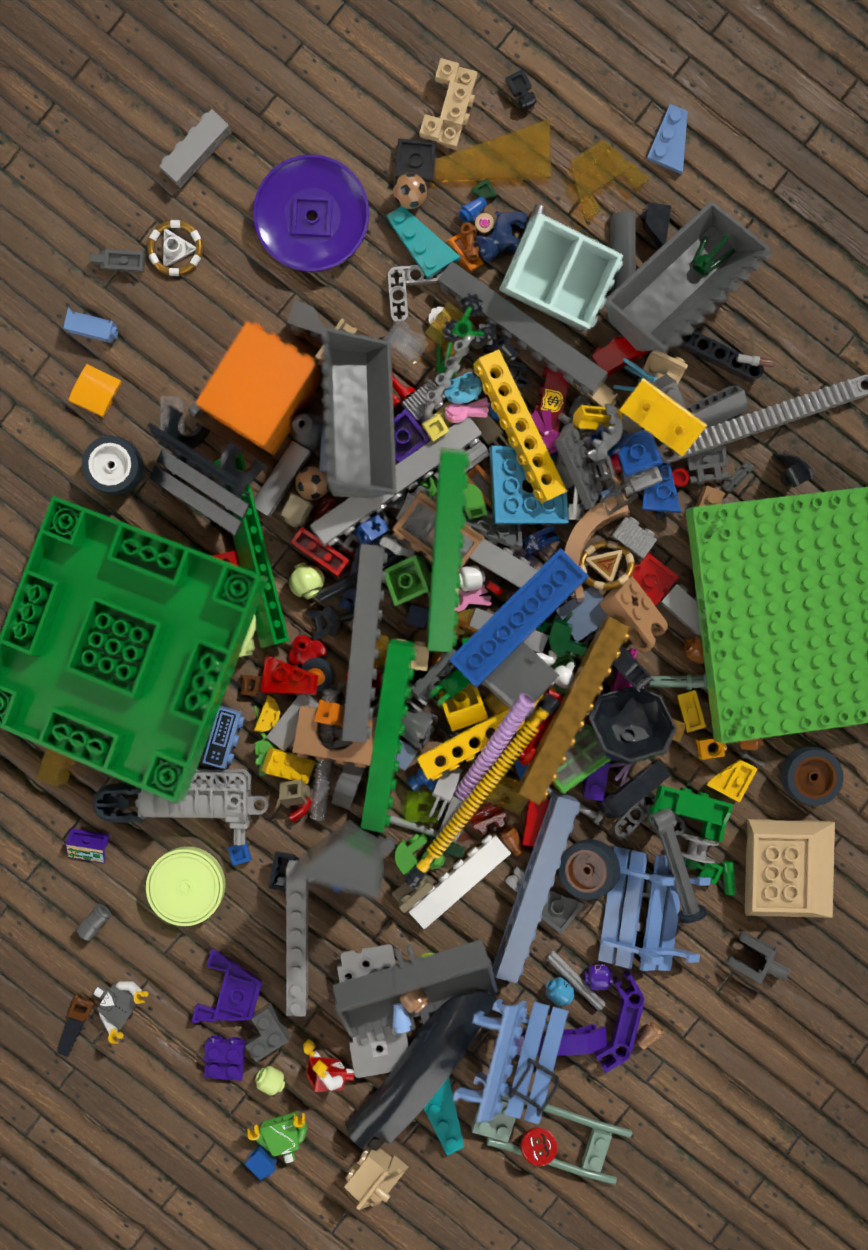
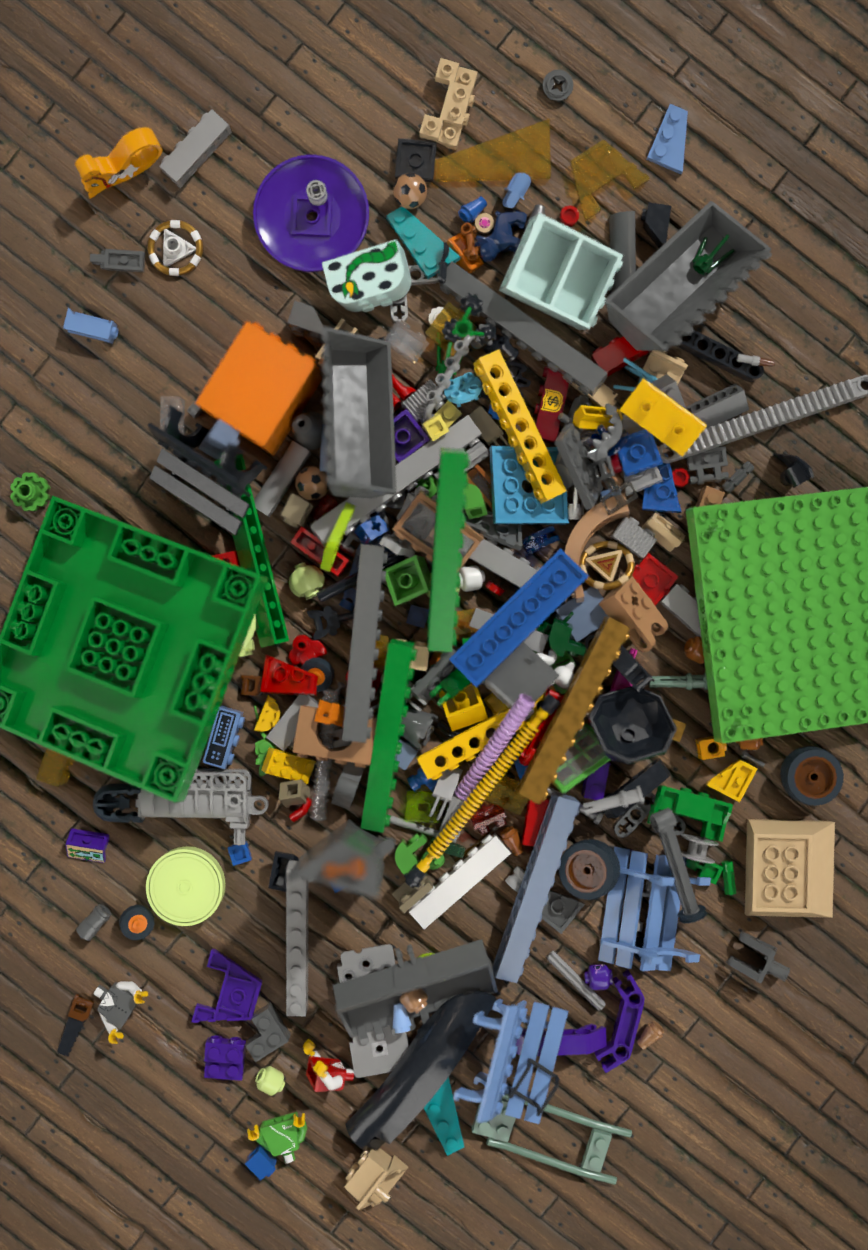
light orange slope [68,364,122,418] -> none
wheel [82,436,144,495] -> none
bright pink piece [445,398,490,423] -> none
bright pink piece [455,584,492,612] -> none
dark green tile [471,179,498,200] -> none
black plate [505,69,537,110] -> none
red head [520,1128,557,1166] -> none
magenta piece [530,410,560,454] -> none
dark azure head [546,977,574,1007] -> none
lavender plant [609,762,636,787] -> none
yellow plate [676,690,706,733] -> none
none -> bright green plant [10,472,50,512]
none -> light orange animal [75,127,162,199]
none -> black wheel [119,905,155,940]
none -> sand blue brick [198,419,240,460]
none -> light grey wheel [306,180,328,206]
none -> lime beam [320,502,356,572]
none -> light aqua brick [322,240,411,312]
none -> dark orange bar [324,858,366,879]
none -> black piece [438,242,449,284]
none -> medium blue arm [502,173,531,208]
none -> dark grey gear [542,70,573,102]
none -> red tile [560,205,579,227]
none -> light grey pin [583,786,644,816]
none -> tan panel [642,511,686,552]

